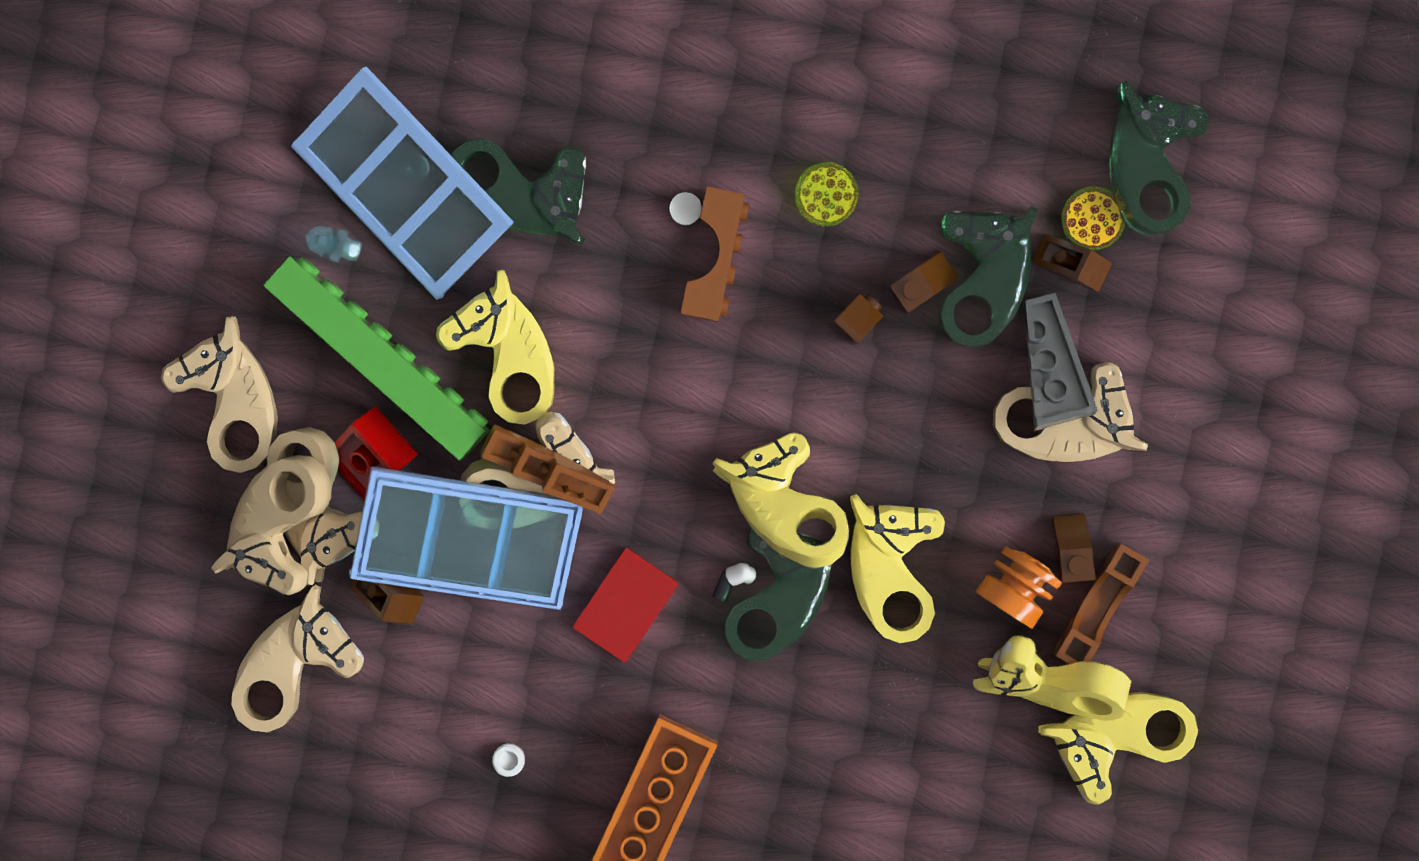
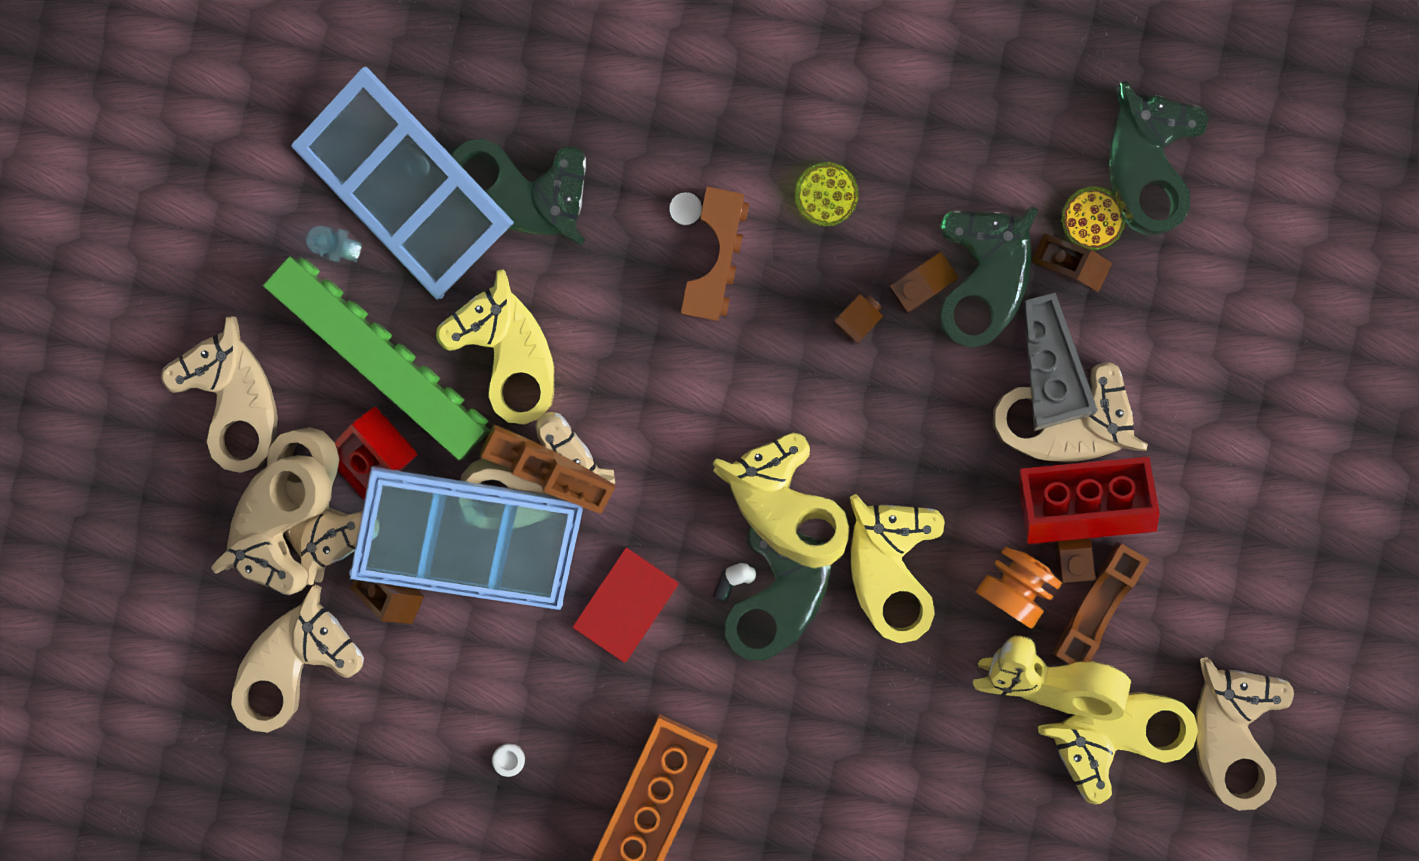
none -> red brick [1019,457,1160,544]
none -> tan animal [1195,657,1294,811]

